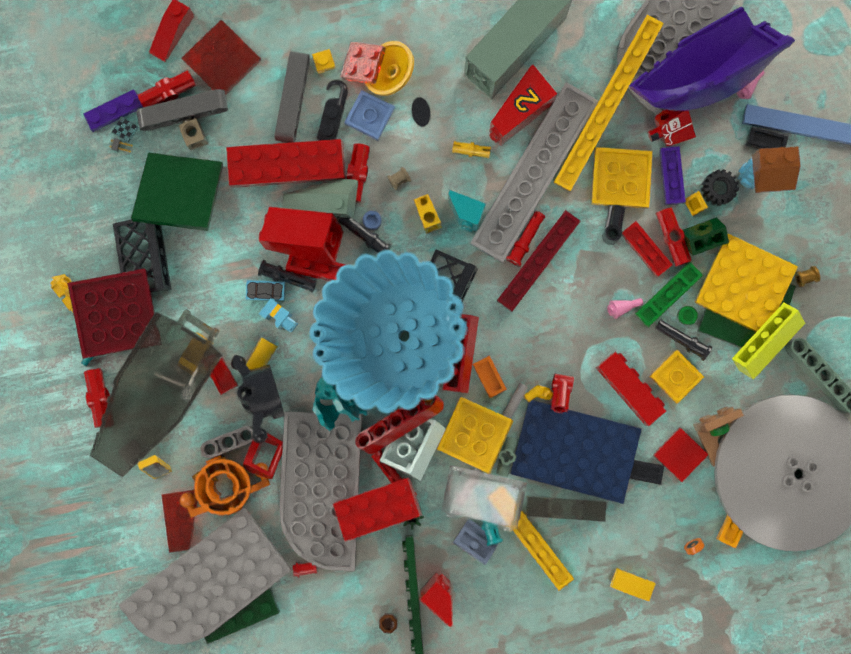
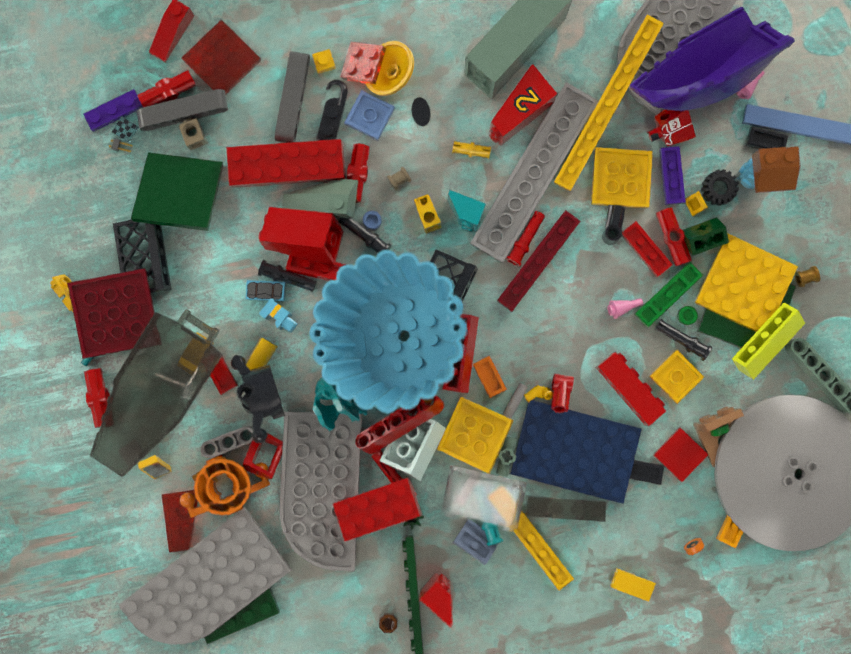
red pin [292,562,317,578] -> none

